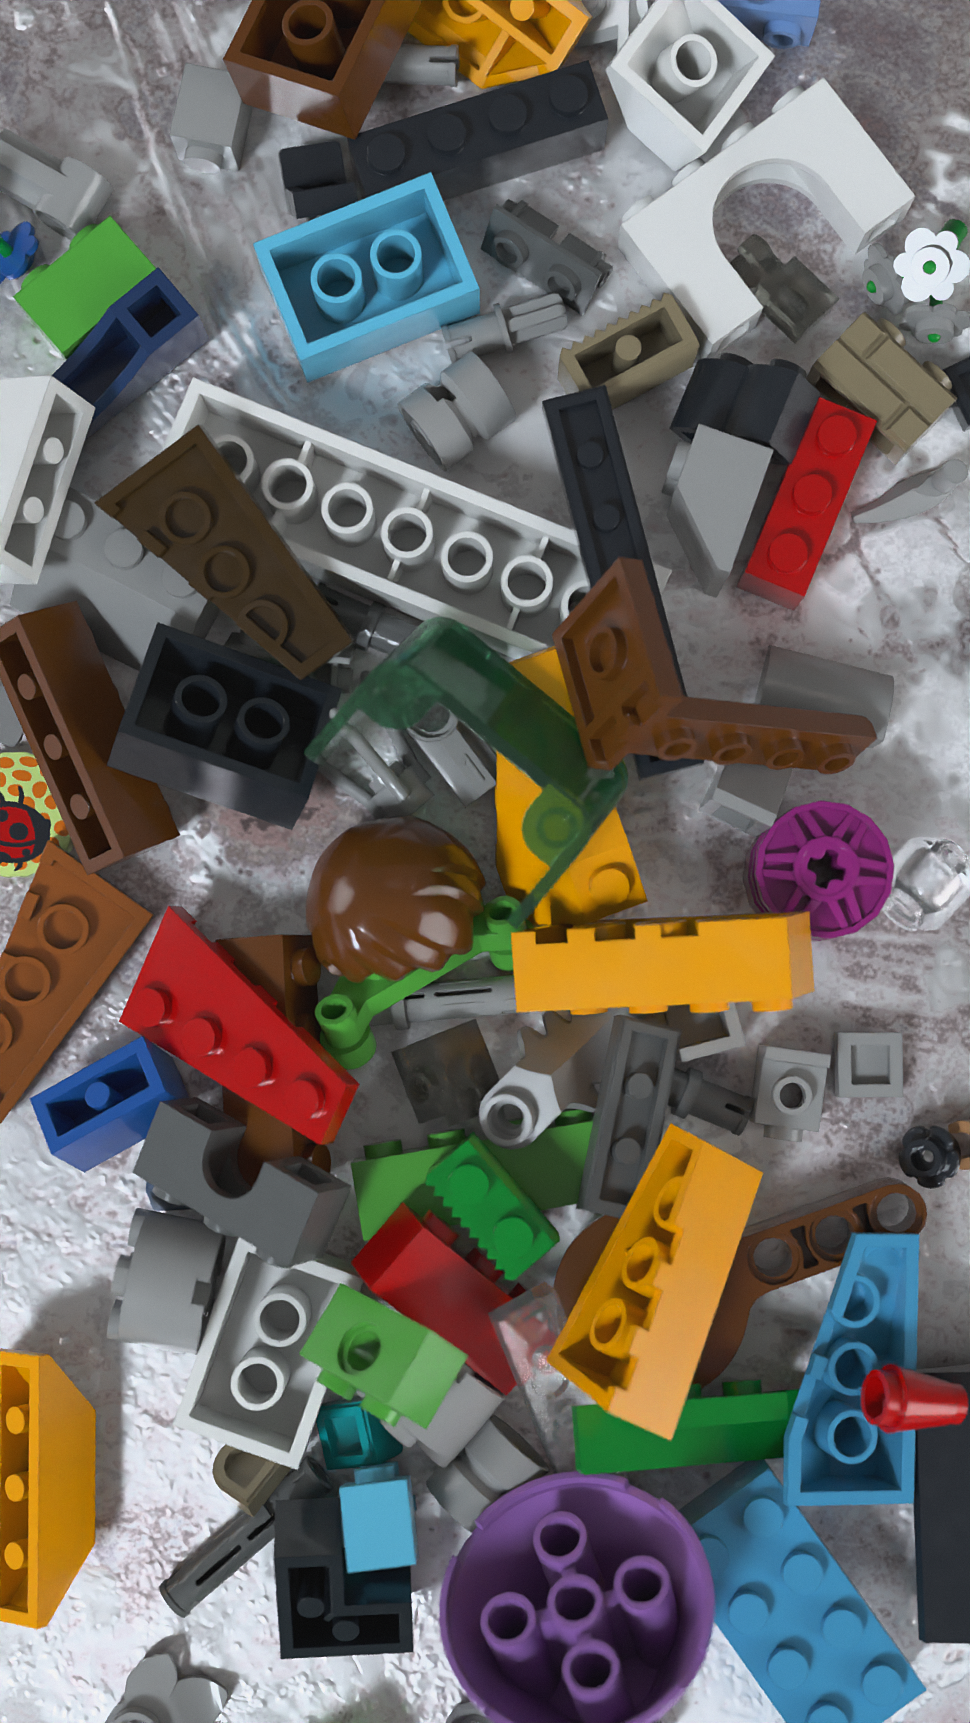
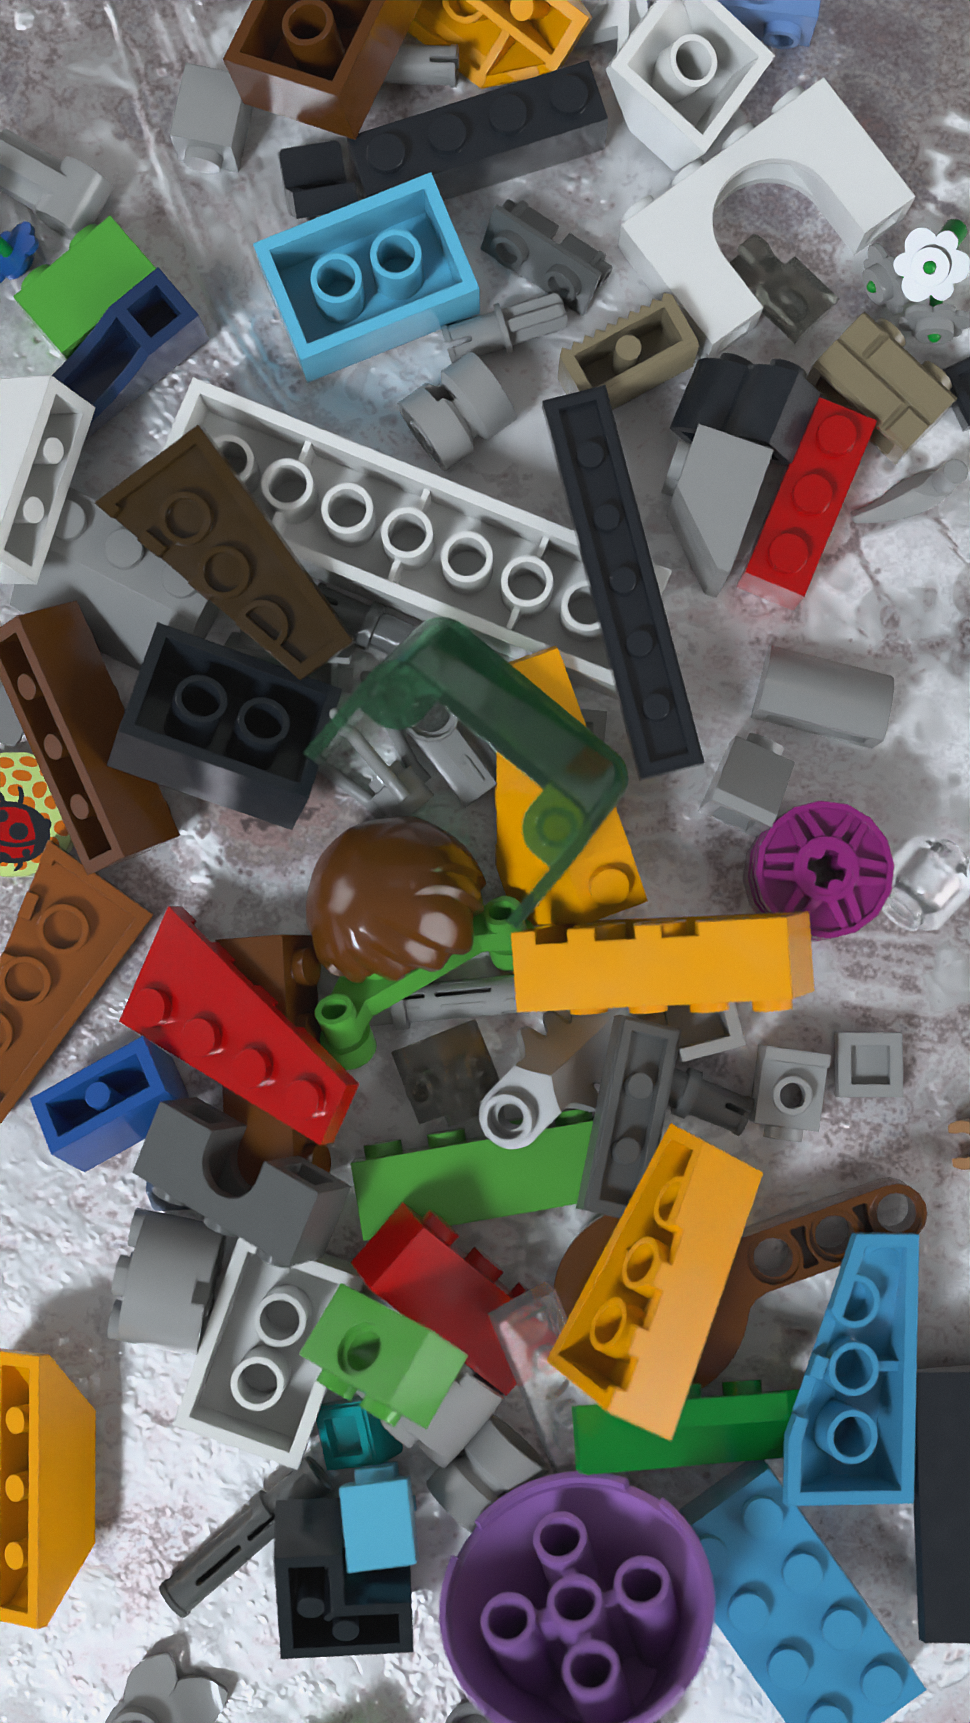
dark tan tile [212,1444,292,1518] -> none
green brick [426,1131,561,1280] -> none
reddish brown bracket [552,557,877,774] -> none
red cone [861,1364,968,1434] -> none
black plate [898,1125,961,1189] -> none

